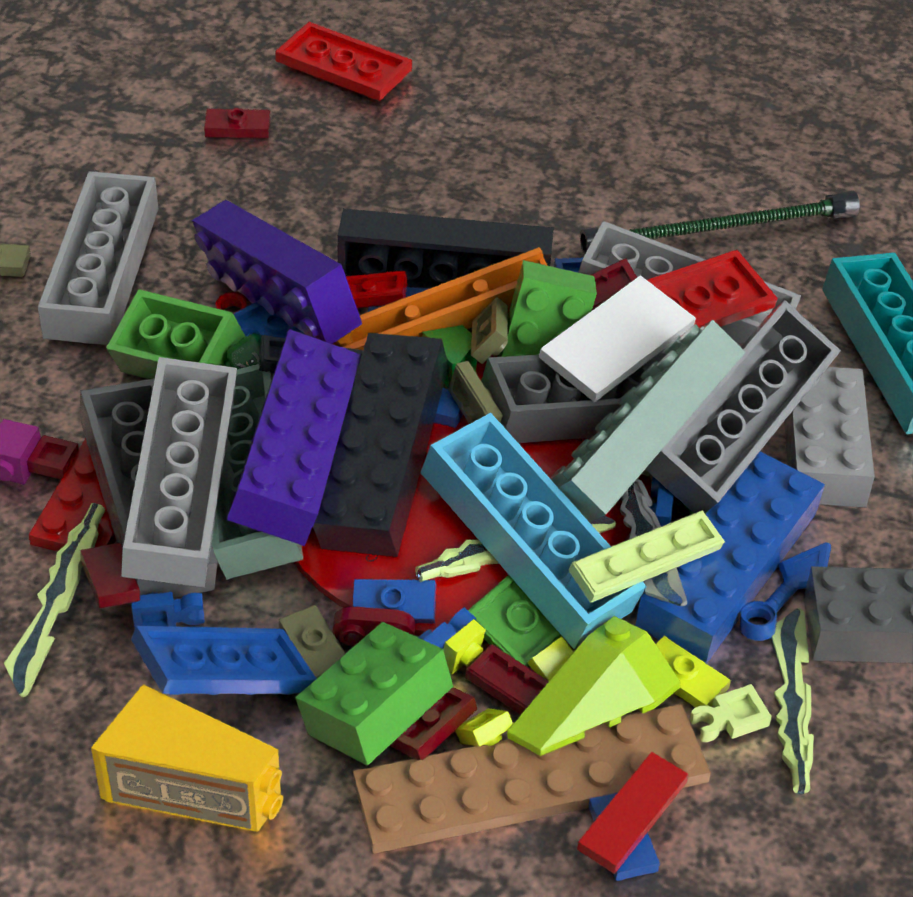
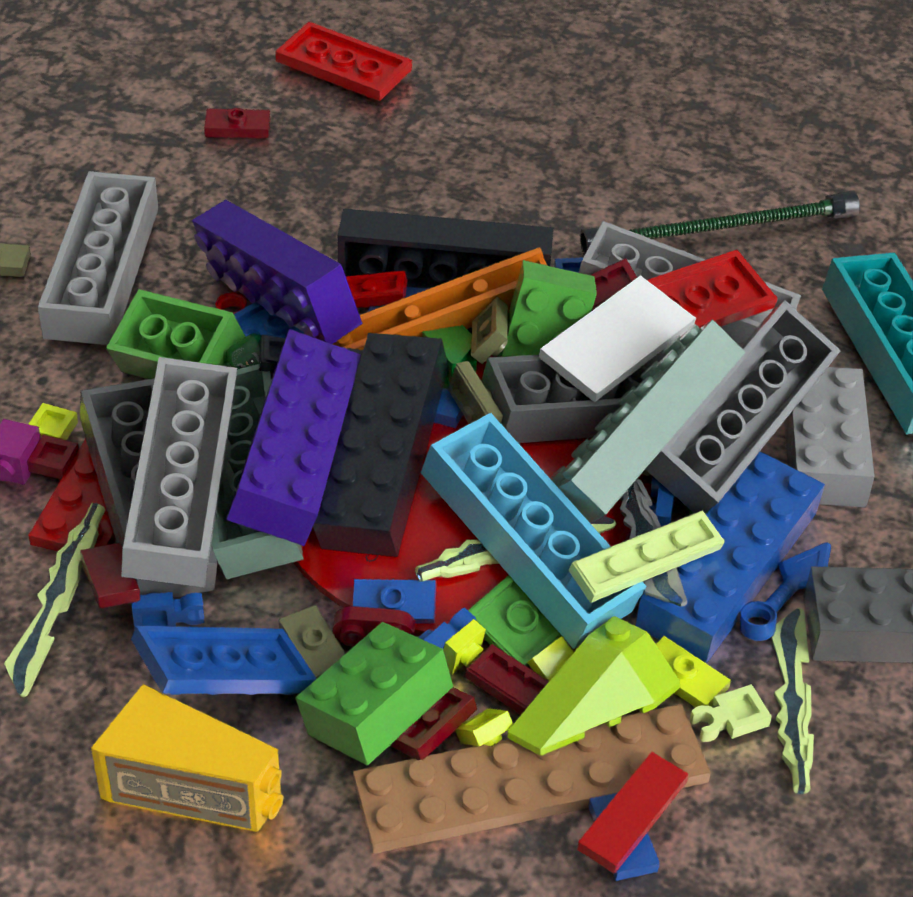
none -> neon yellow plate [28,403,78,440]

